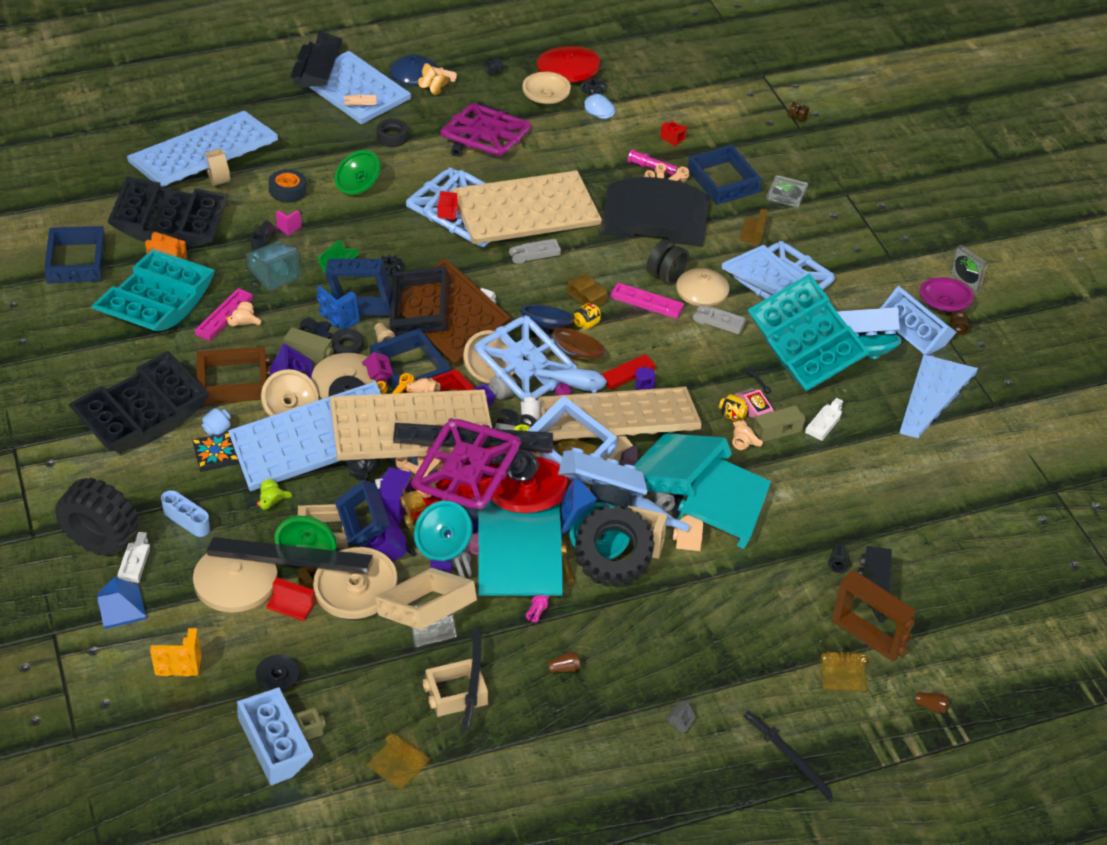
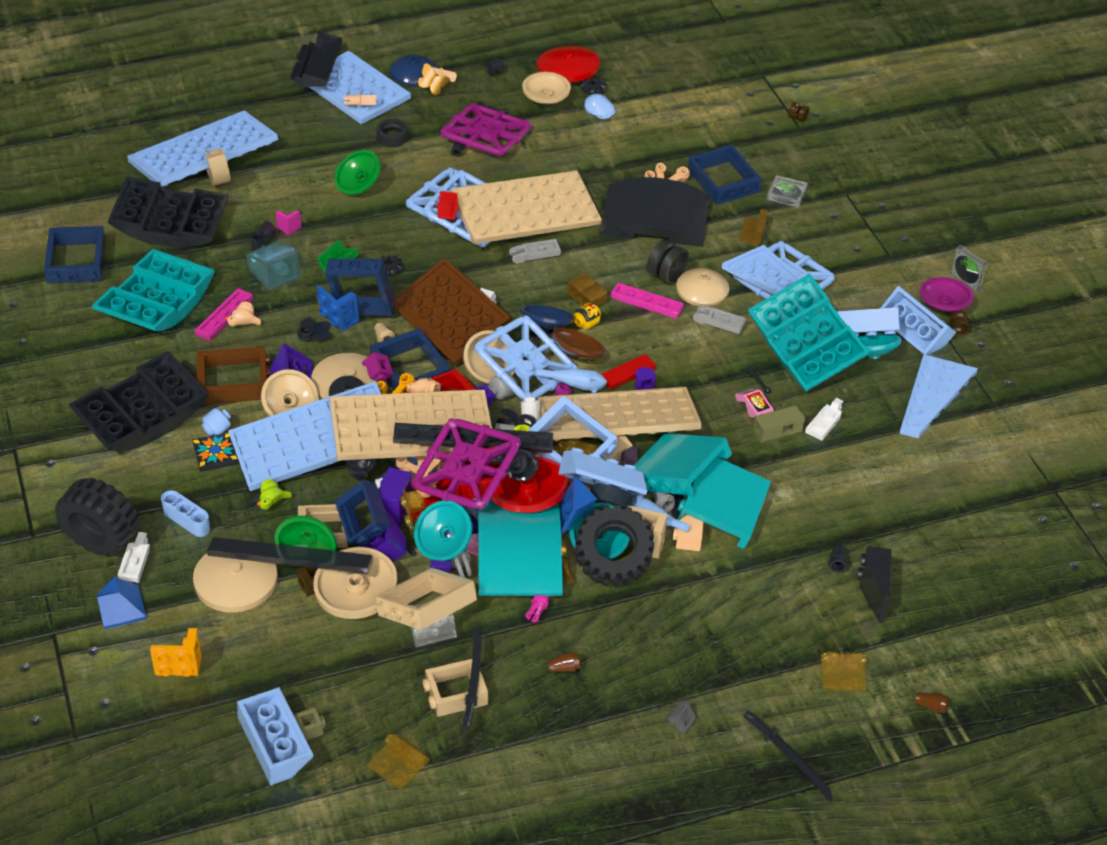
orange brick [145,232,187,260] -> none
black dish [255,655,299,691] -> none
red panel [266,577,315,621] -> none
black wheel [269,169,307,202] -> none
olive brick [283,327,334,363] -> none
black tyre [331,329,364,354] -> none
black window [389,266,450,336] -> none
dark pink pin [627,149,678,176] -> none
red brick [660,121,687,146] -> none
yellow head [719,394,748,421] -> none
light nougat animal [732,420,763,450] -> none
reddish brown window [832,570,916,662] -> none

